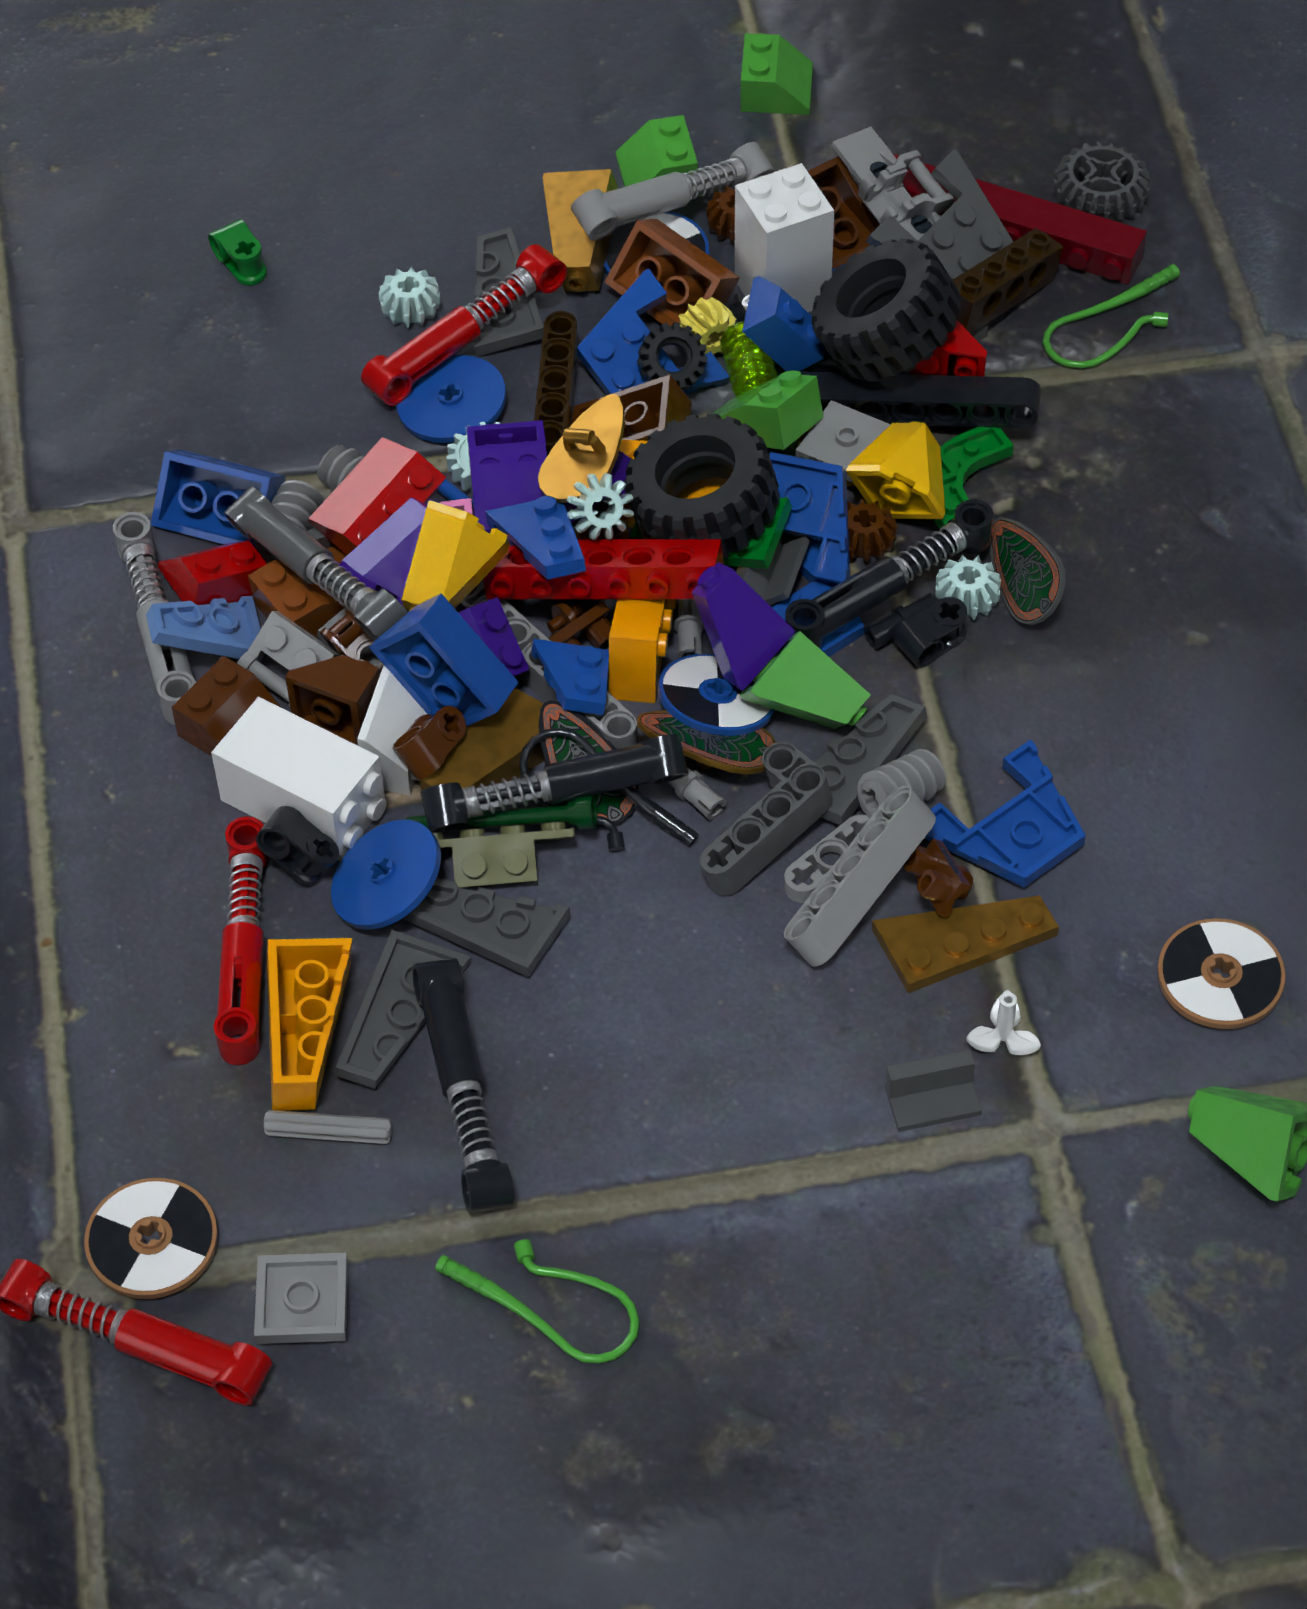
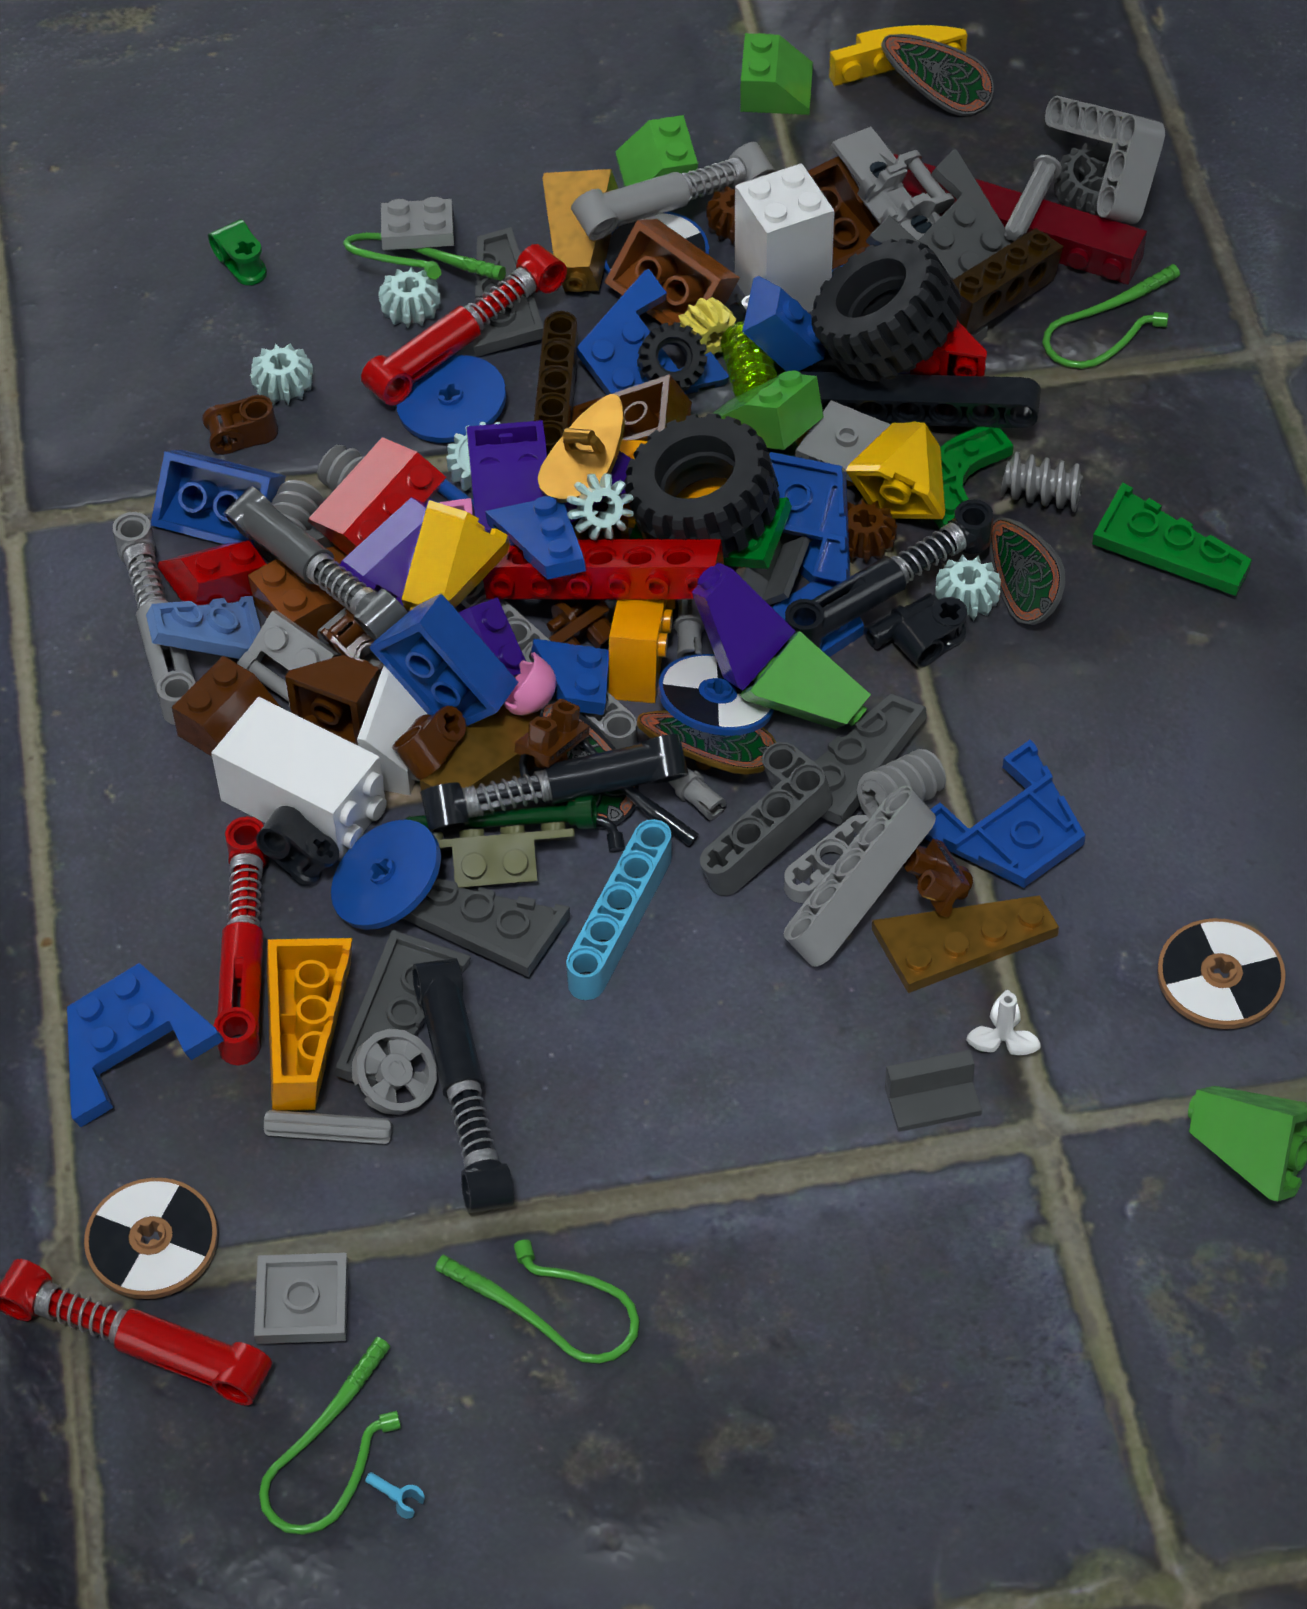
none -> blue wing [67,963,224,1127]
none -> reddish brown piece [202,395,278,454]
none -> light aqua gear [250,343,314,405]
none -> bright green piece [259,1337,401,1535]
none -> bright green piece [343,233,506,281]
none -> light grey piece [352,1029,437,1115]
none -> medium azure hand [365,1472,425,1519]
none -> light grey plate [381,197,454,250]
none -> bright pink hair [504,652,557,715]
none -> reddish brown hips [514,699,590,768]
none -> medium azure beam [566,819,672,1000]
none -> yellow slope [829,25,967,86]
none -> shield [881,34,994,116]
none -> light grey piece [1000,451,1083,512]
none -> light grey axle [1004,155,1062,241]
none -> light grey beam [1045,96,1165,225]
none -> green wing [1092,482,1252,596]

